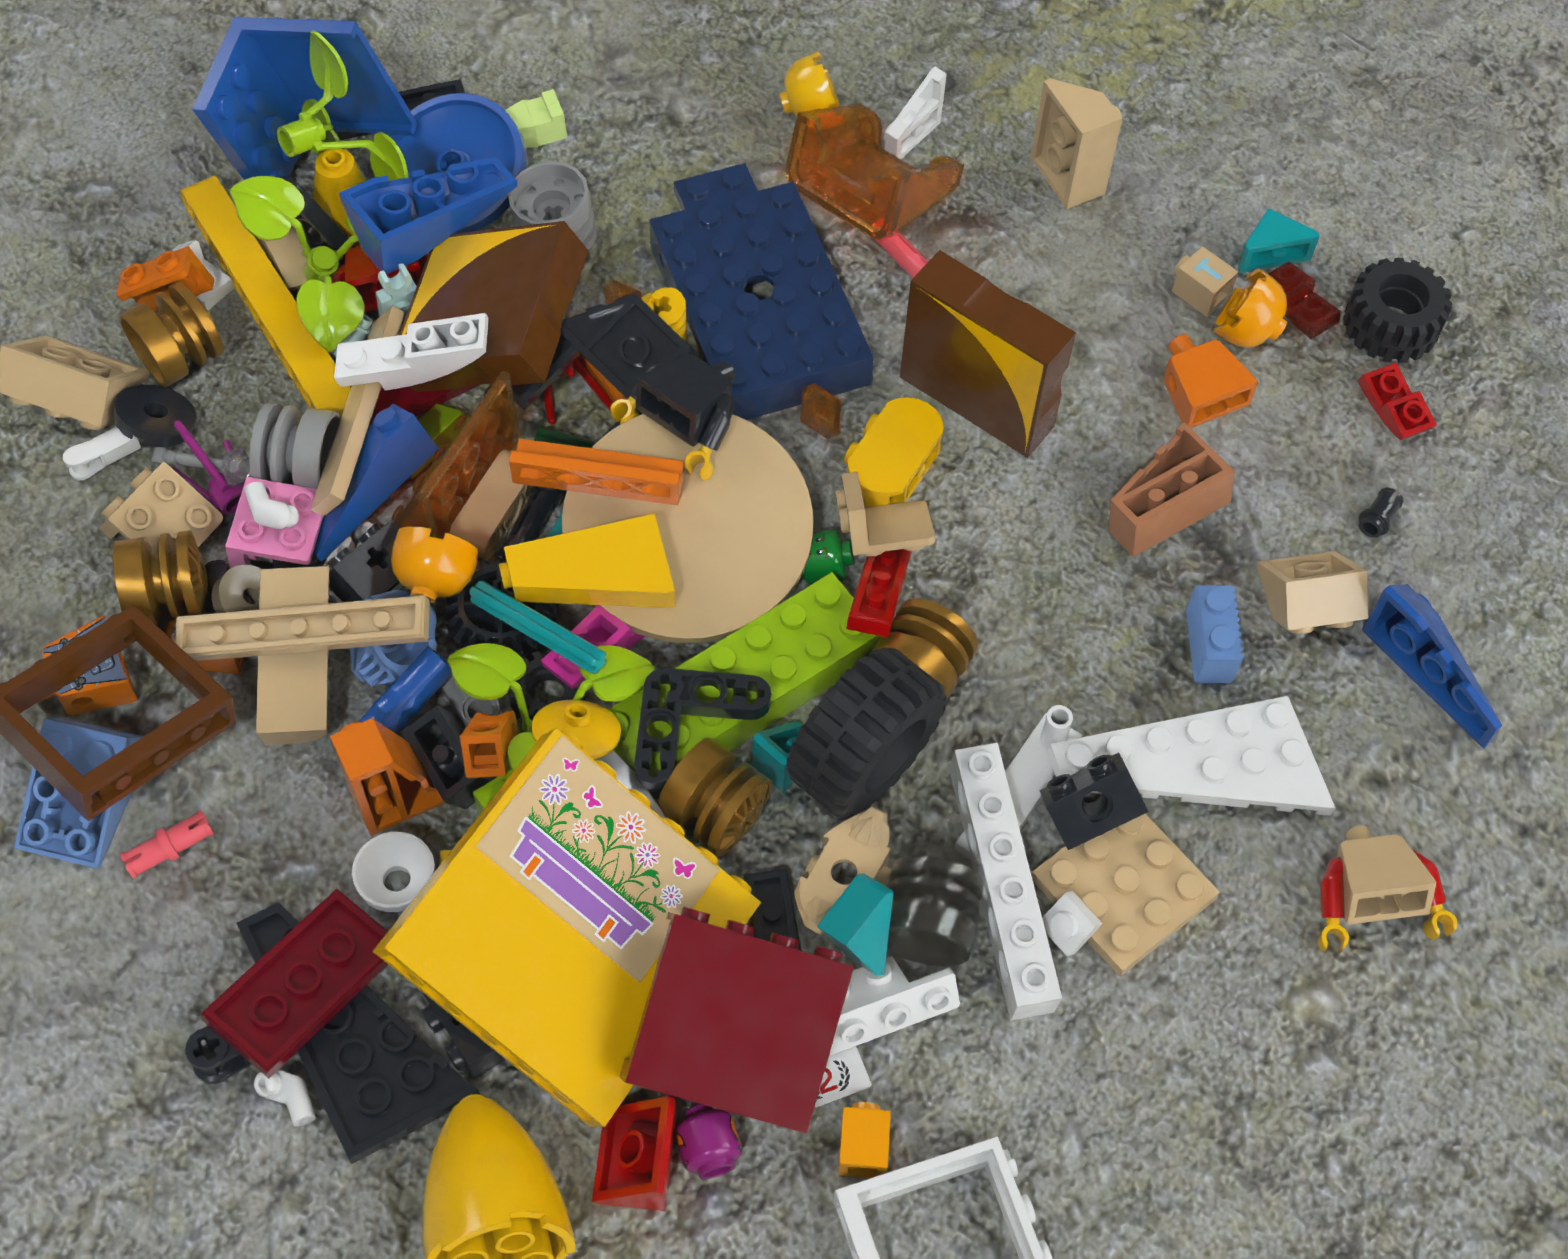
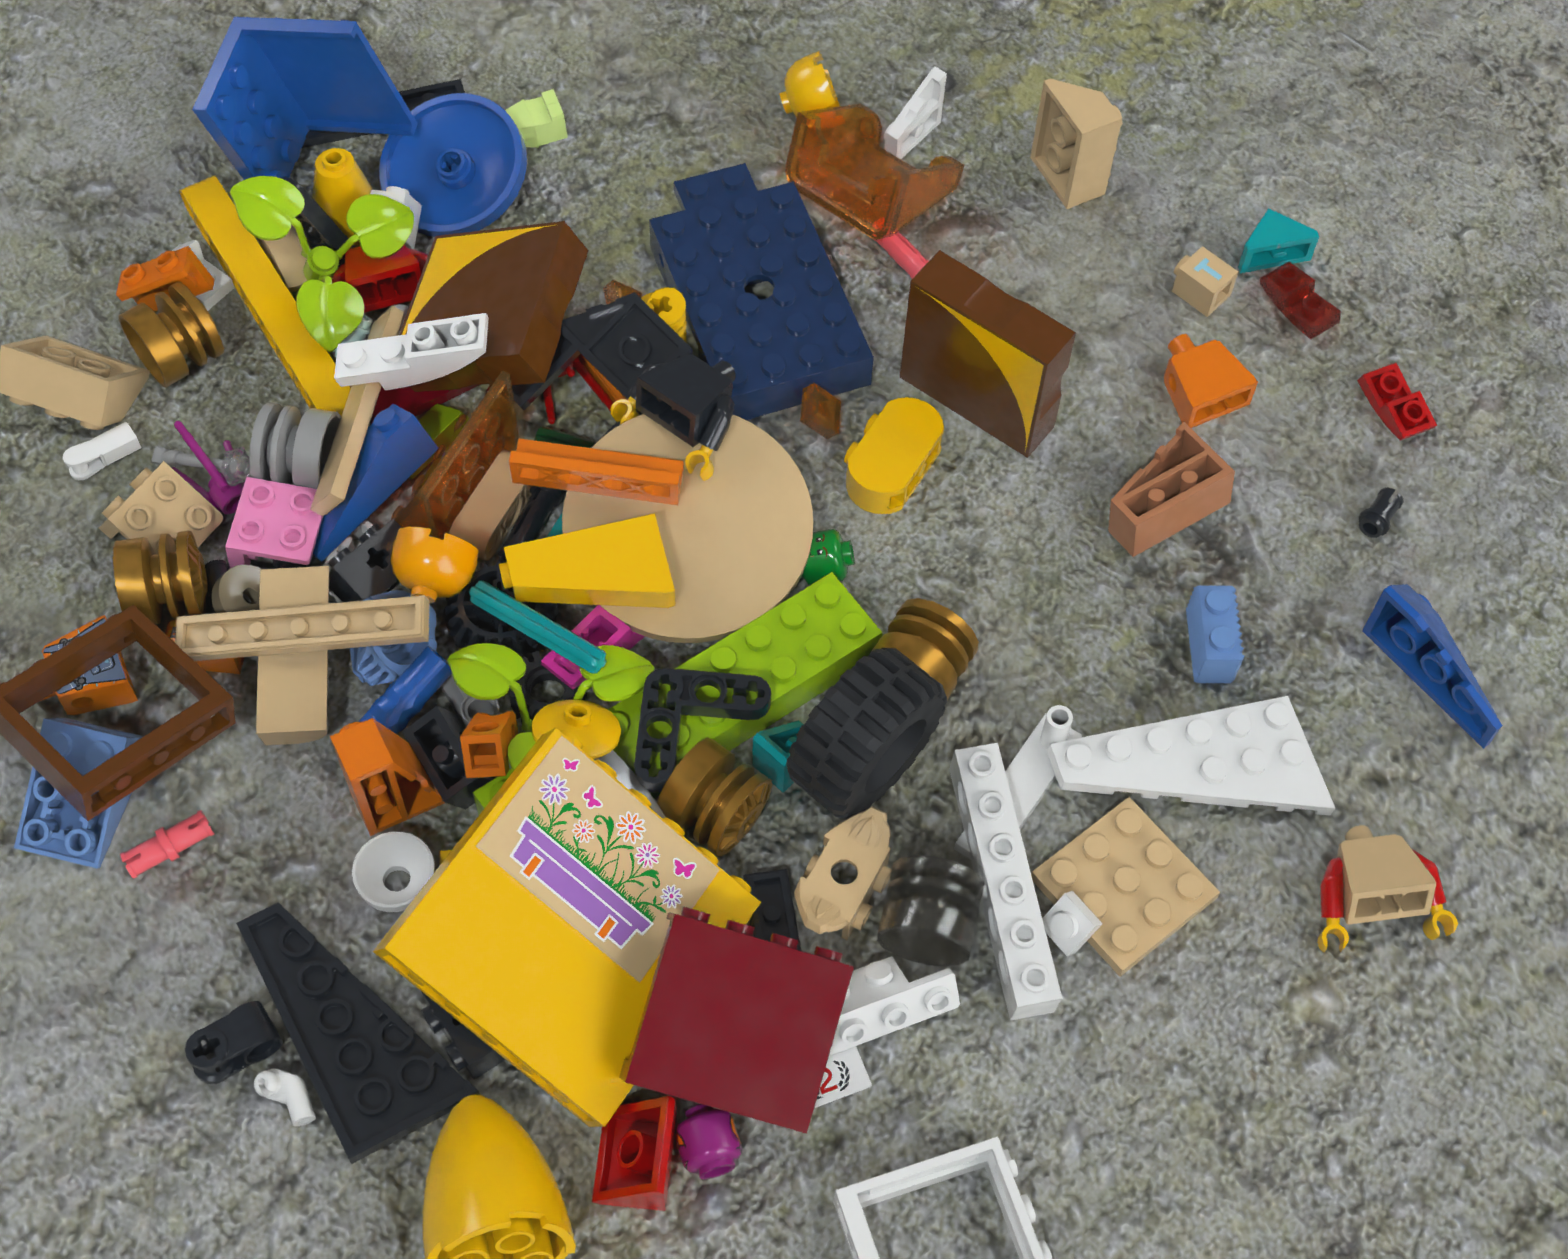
black tile [112,384,197,448] -> none
dark red tile [200,889,388,1079] -> none
white arm [244,482,299,529] -> none
lime plant [277,30,408,181] -> none
blue wedge [339,157,517,274] -> none
light aqua plate [376,263,417,322] -> none
light grey wheel [508,161,597,250] -> none
teal slope [817,873,894,976] -> none
tan bracket [835,472,935,556] -> none
light orange brick [838,1102,891,1179] -> none
red tile [846,549,912,638] -> none
black brick [1039,752,1149,850] -> none
light orange cylinder [1213,269,1287,348] -> none
tan slope [1257,551,1368,634] -> none
black tyre [1343,257,1452,363] -> none

